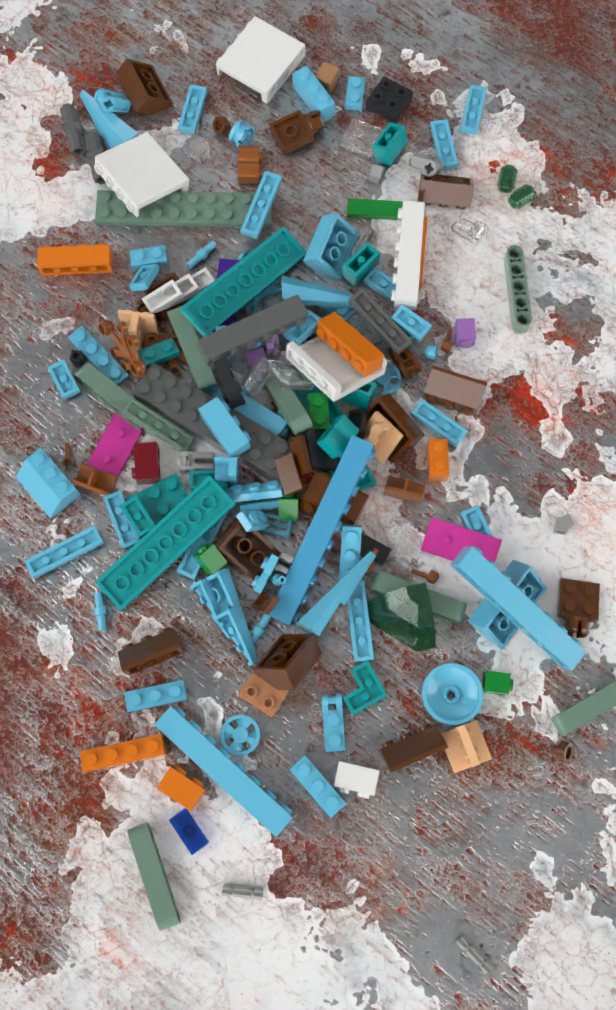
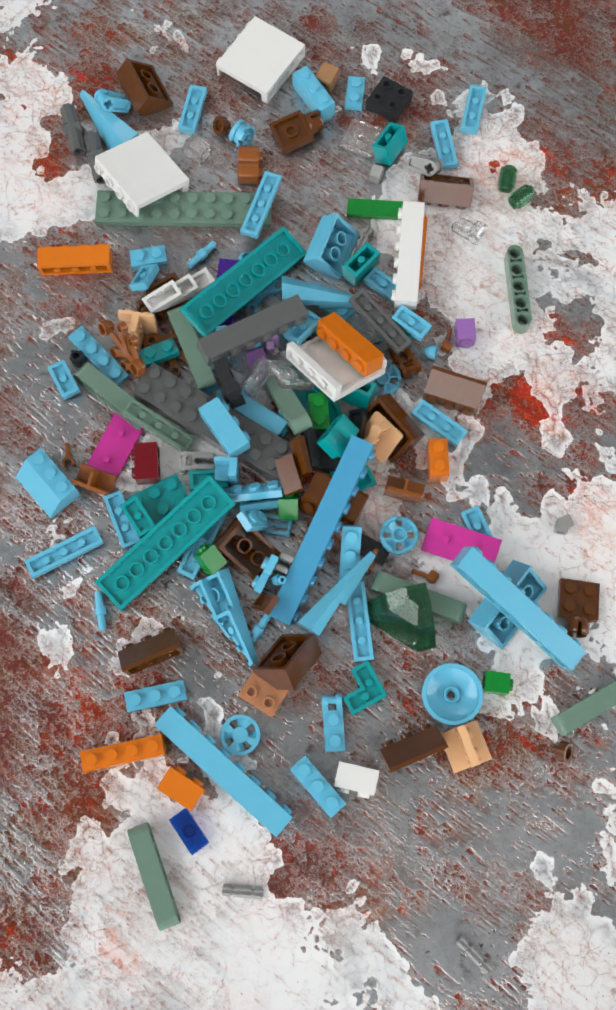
none -> medium azure piece [380,516,418,555]

